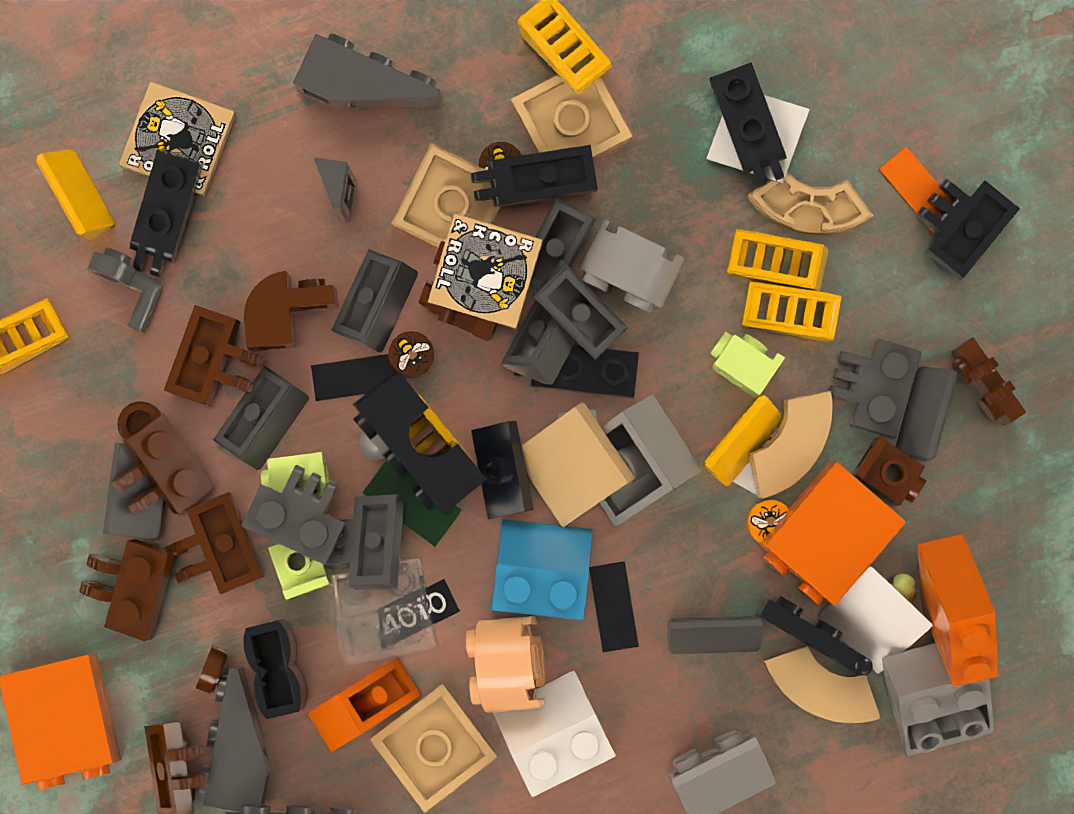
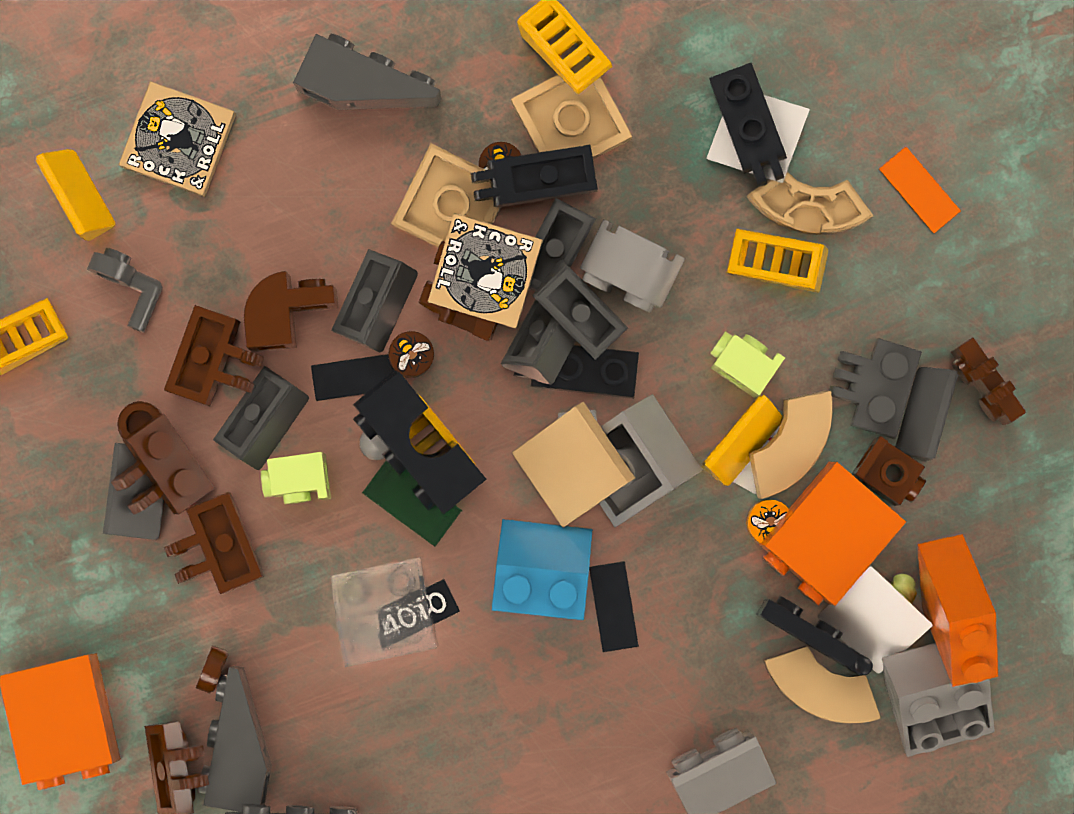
reddish brown hinge [79,539,175,642] -> none
black hinge [129,150,204,277] -> none
dark grey hinge [241,465,346,565] -> none
black brick [243,619,307,719] -> none
yellowish green brick [268,544,333,600] -> none
orange slope [307,657,421,753] -> none
dark grey slope [314,157,356,222] -> none
dark grey hinge [324,494,404,590] -> none
tan tile [369,683,498,813] -> none
light nougat brick [466,615,545,713] -> none
black plate [471,421,534,519] -> none
white slope [493,670,616,797] -> none
dark grey slope [668,616,763,654] -> none
yellow slope [741,281,842,343] -> none
black hinge [916,179,1020,280] -> none

